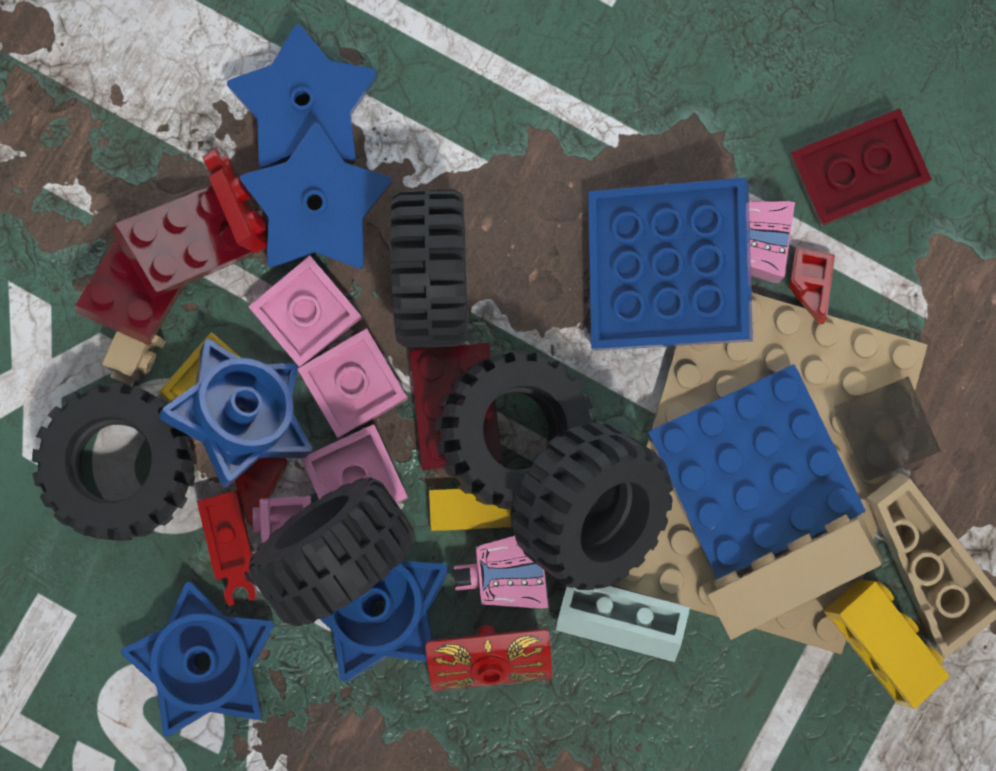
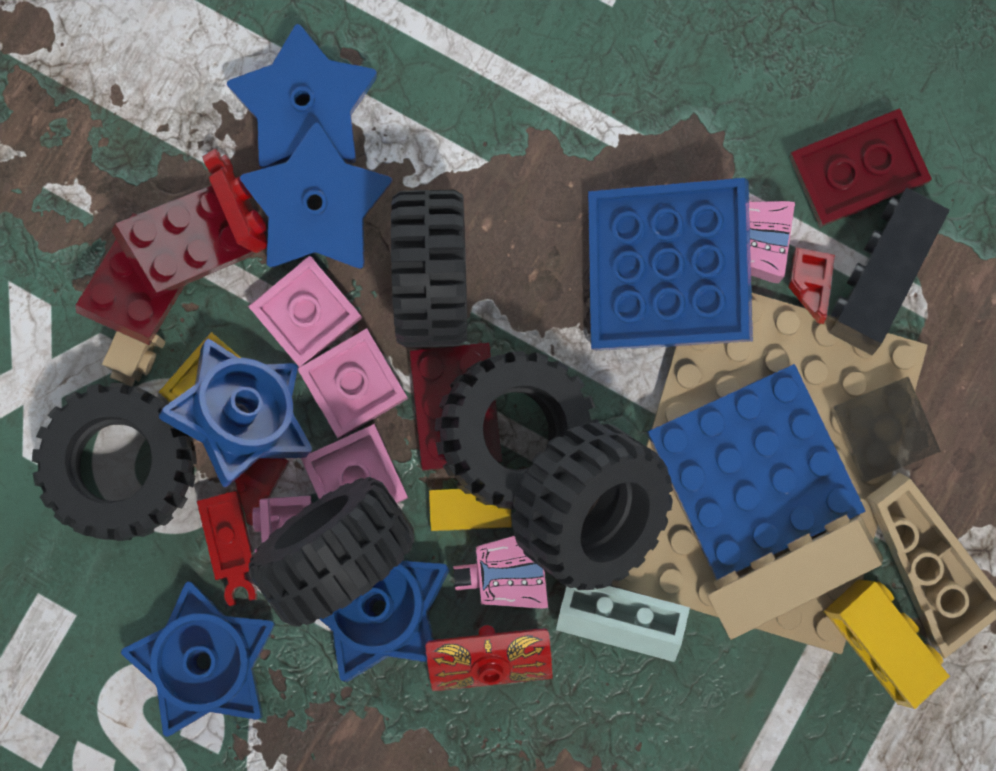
none -> black brick [829,188,950,355]

